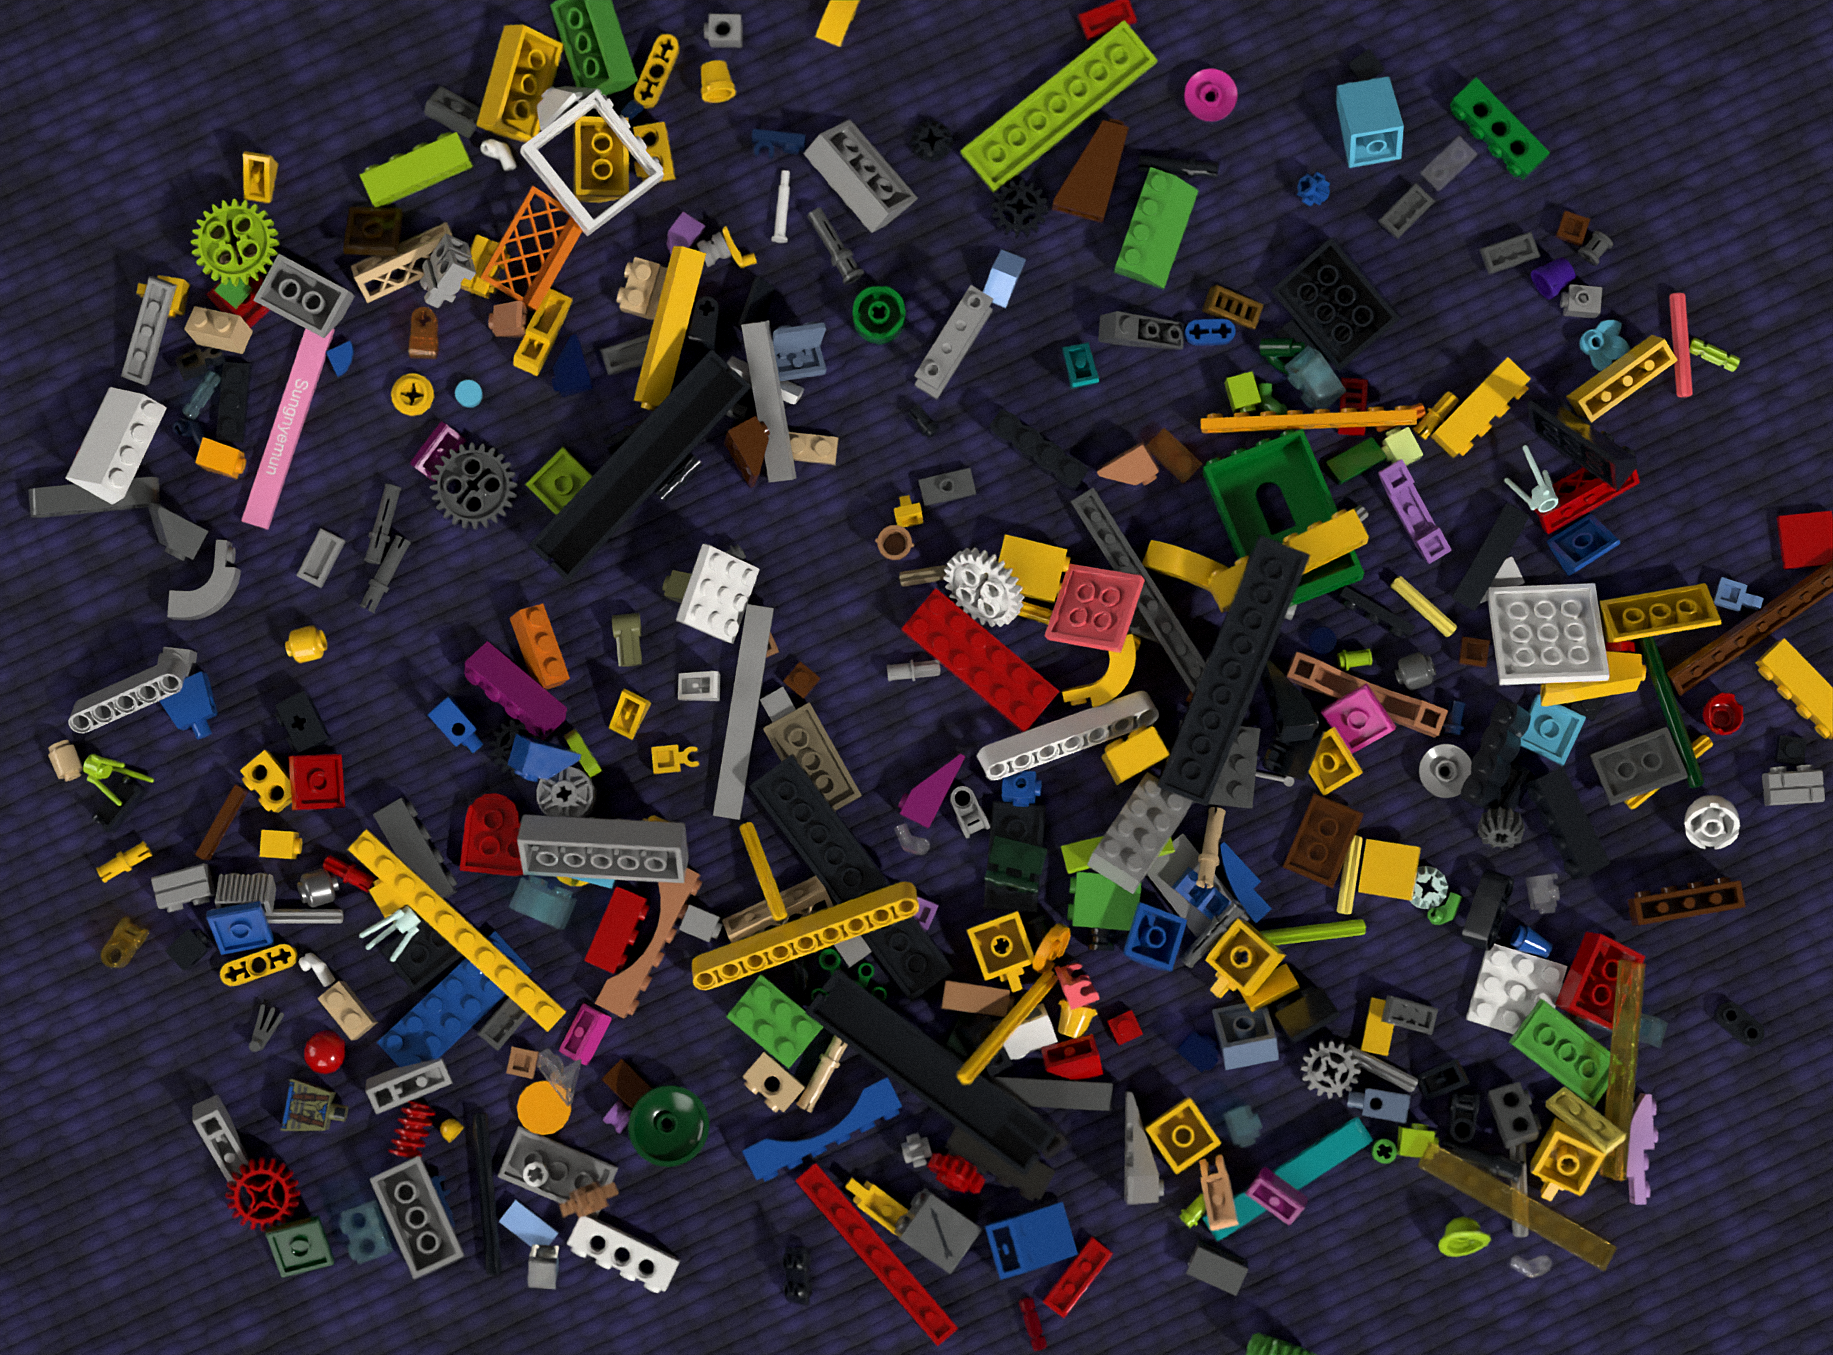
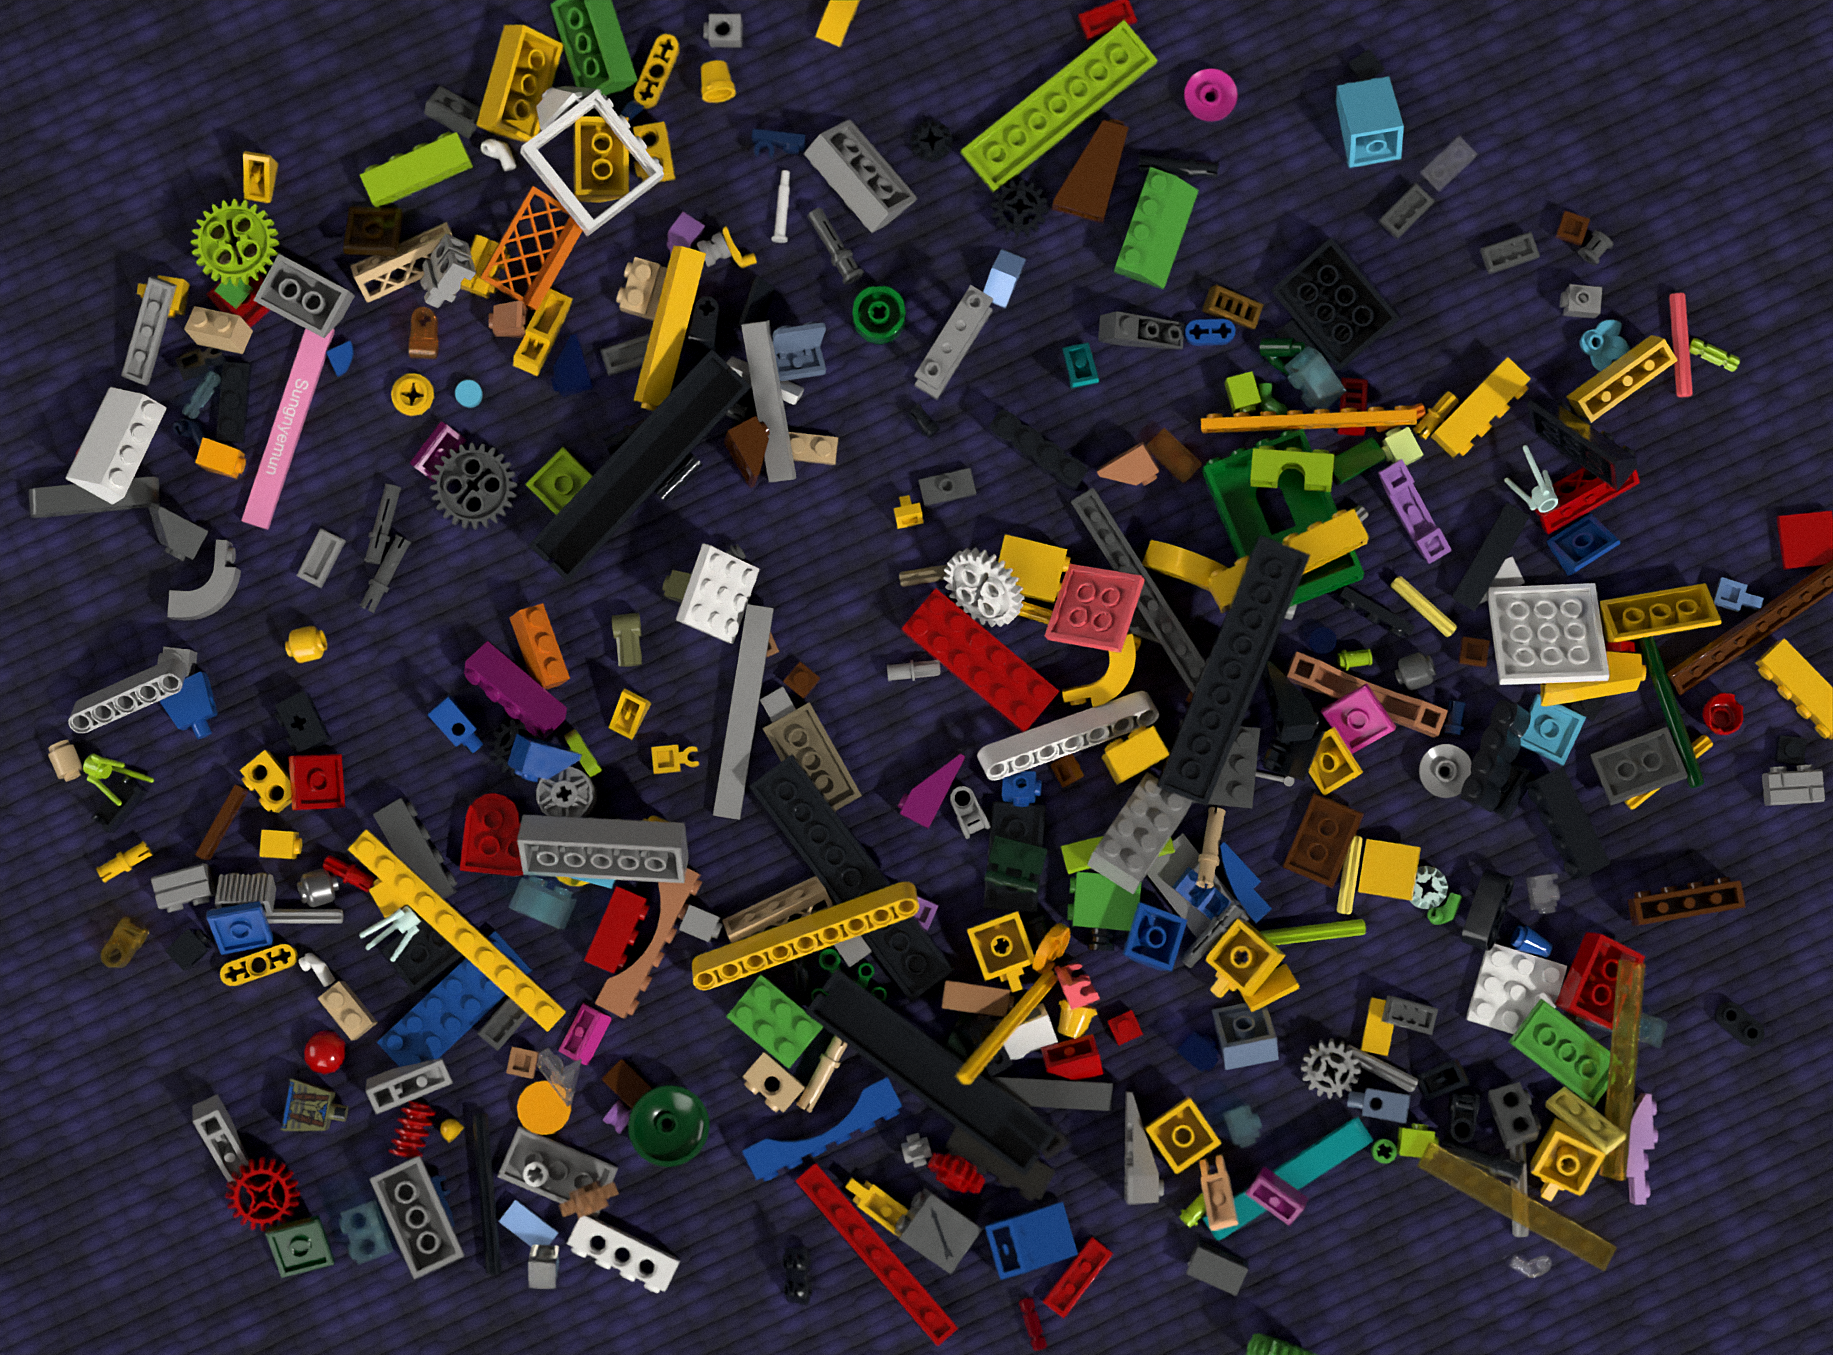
dark grey piece [249,1004,284,1052] -> none
white slope [678,671,720,701] -> none
yellow axle [739,822,788,921] -> none
medium nougat piece [875,525,914,560] -> none
clear arm [894,823,930,855] -> none
black slope [1272,985,1341,1043] -> none
blue gear [1297,172,1330,206] -> none
lime hat [1438,1217,1491,1257] -> none
green brick [1450,77,1550,180] -> none
dark grey gear [1478,806,1525,850] -> none
dark purple piece [1531,257,1575,300] -> none
white cylinder [1684,795,1740,849] -> none
none -> reddish brown plate [1050,753,1084,788]
none -> lime arch [1250,446,1334,492]

